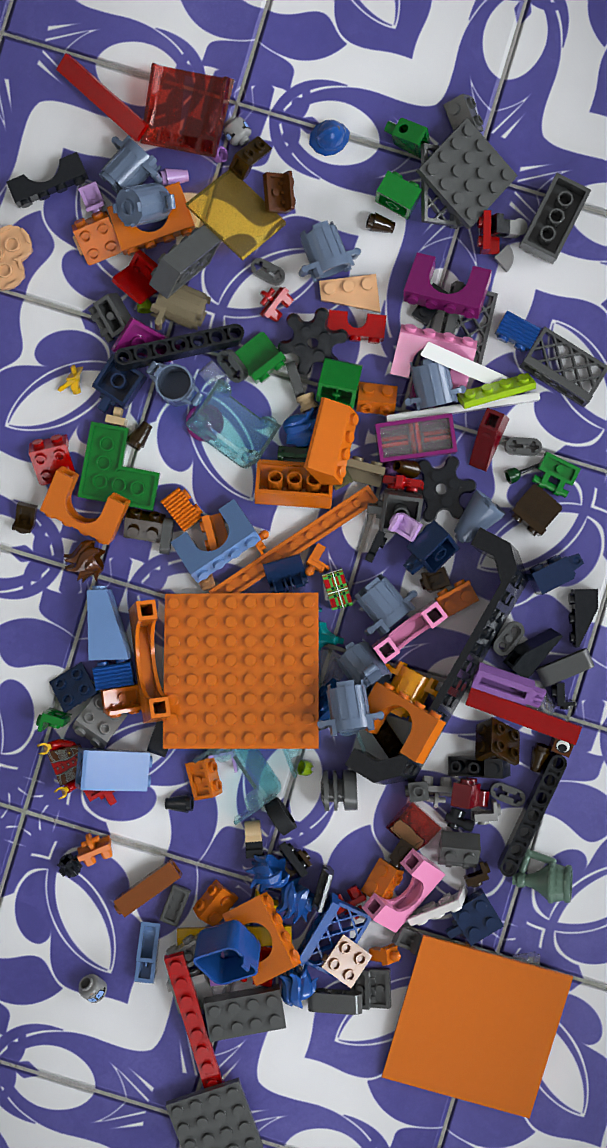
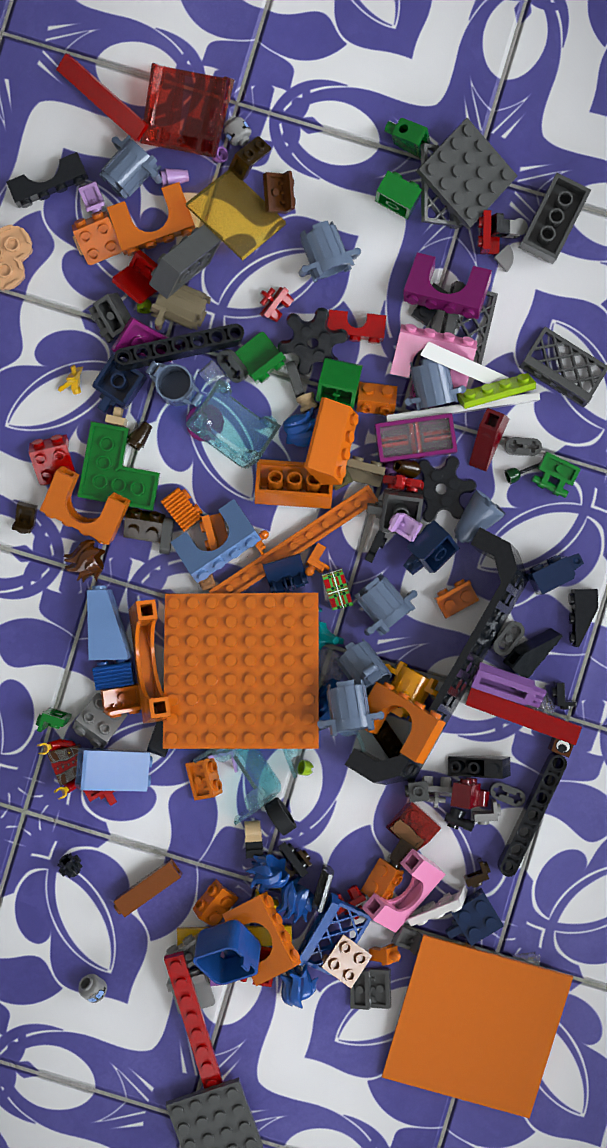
dark blue hinge [49,662,99,713] -> none
orange hips [77,833,113,867] -> none
sand blue container [112,182,176,227] -> none
medium blue slope [134,922,160,984] -> none
dark grey plate [159,883,191,927] -> none
black cone [165,794,194,813] -> none
dark grey brick [204,983,286,1042] -> none
dark grey beam [251,258,285,286] -> none
dark green hinge [277,446,309,462] -> none
dark grey beam [308,988,362,1015] -> none
blue piece [309,120,350,156] -> none
light nougat wing [319,274,380,313] -> none
dark grey wheel [321,769,358,811] -> none
dark brown cone [366,212,395,233] -> none
bright pink arch [371,601,448,664] -> none
dark brown bracket [420,566,452,593] -> none
dark grey brick [438,830,481,869] -> none
dark grey bracket [443,94,484,132] -> none
dark brown bracket [475,717,520,766] -> none
blue brick [494,311,541,352] -> none
dark brown bracket [509,484,562,537] -> none
sand green piece [512,849,573,904] -> none
dark brown cone [530,742,551,773] -> none
dark grey beam [536,648,595,687] -> none

